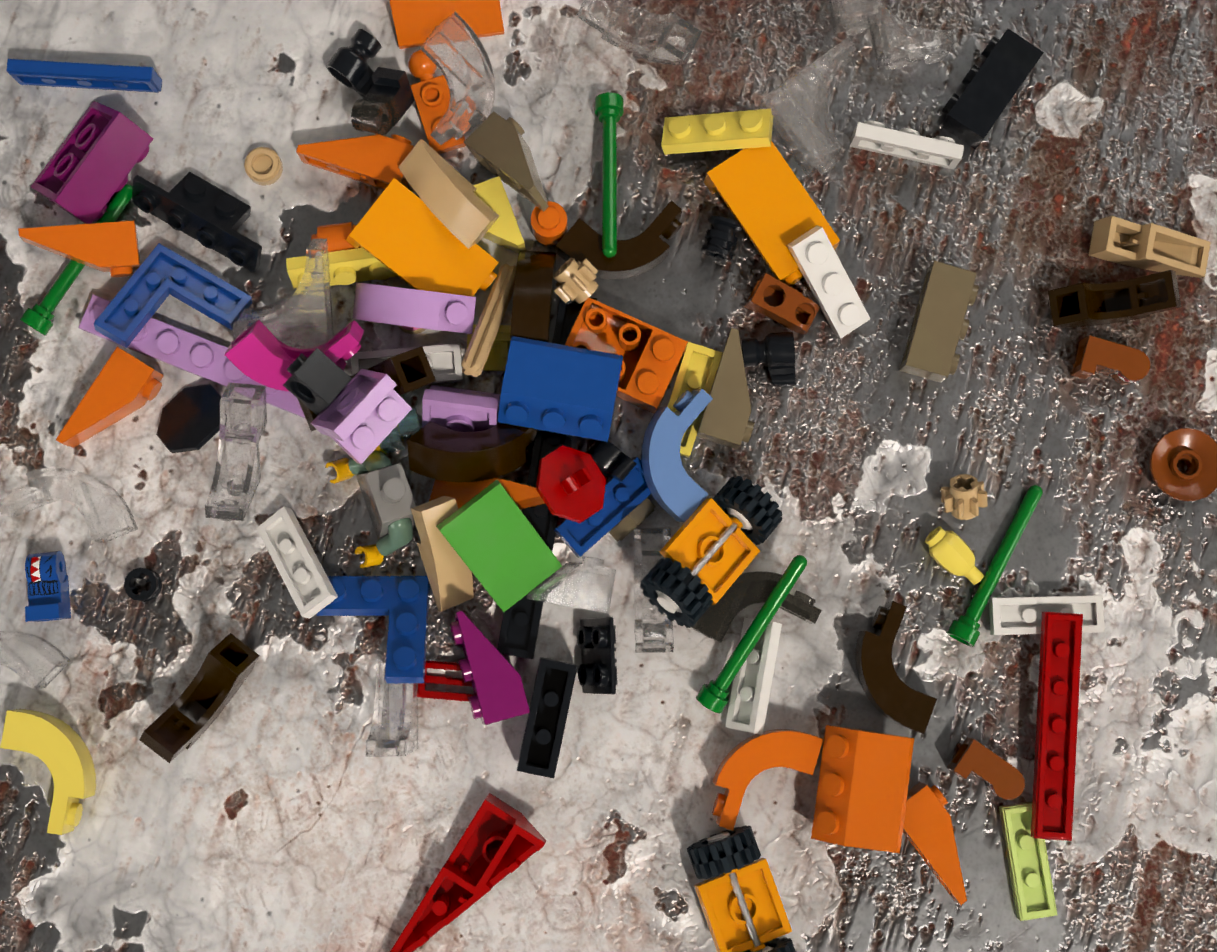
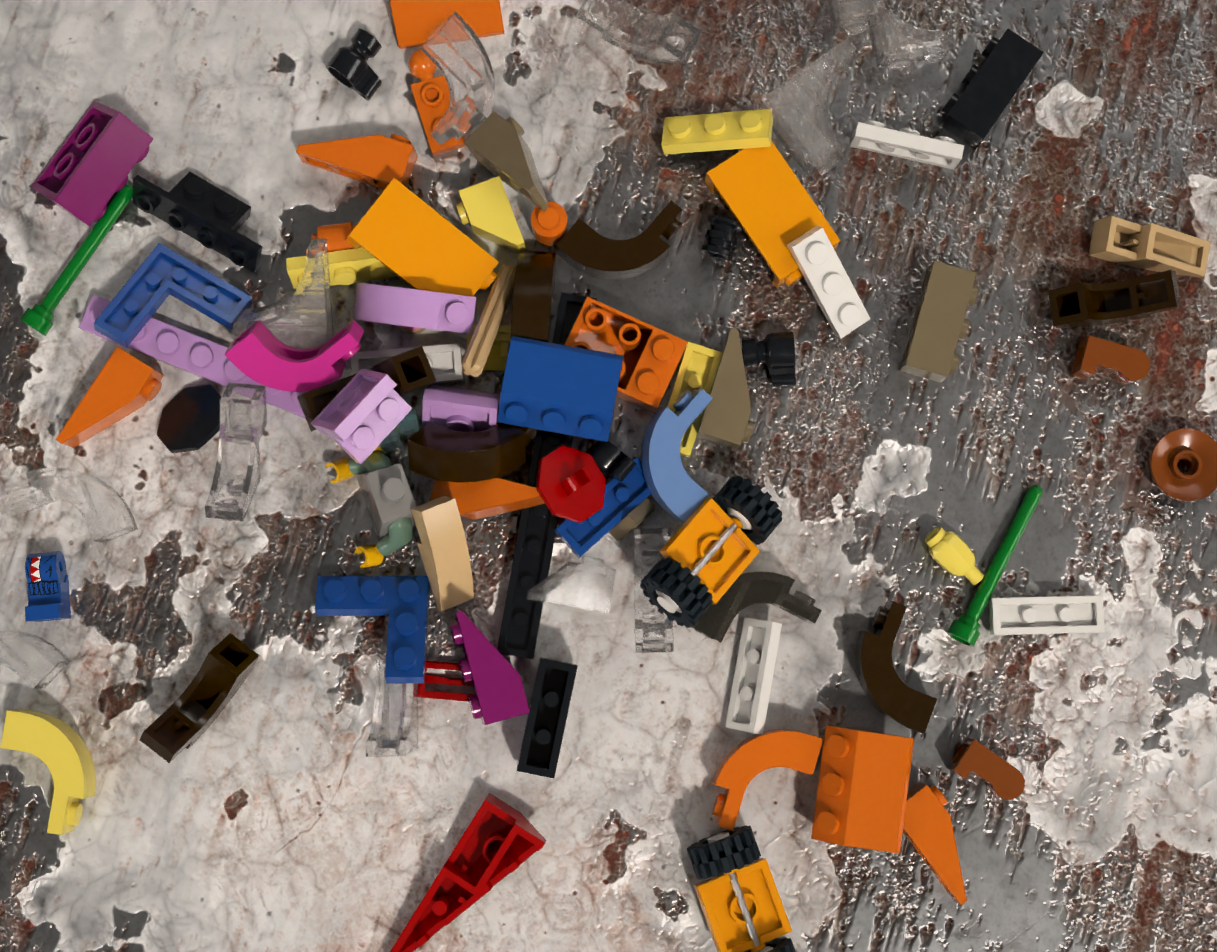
blue tile [7,59,162,93] -> none
orange slope [18,221,141,277] -> none
black bush [124,568,162,602] -> none
tan tile [244,147,283,186] -> none
white plate [256,506,338,619] -> none
black brick [283,348,352,416] -> none
leg [351,67,415,135] -> none
tan slope [398,139,500,249] -> none
bright green tile [436,480,562,612] -> none
tan gear [553,258,598,304] -> none
black hinge [577,617,618,694] -> none
green piece [595,92,624,258] -> none
green piece [696,555,807,713] -> none
dark orange leg [743,273,820,334] -> none
tan gear [941,474,988,520] -> none
yellowish green tile [999,802,1058,921] -> none
red tile [1031,612,1083,841] -> none

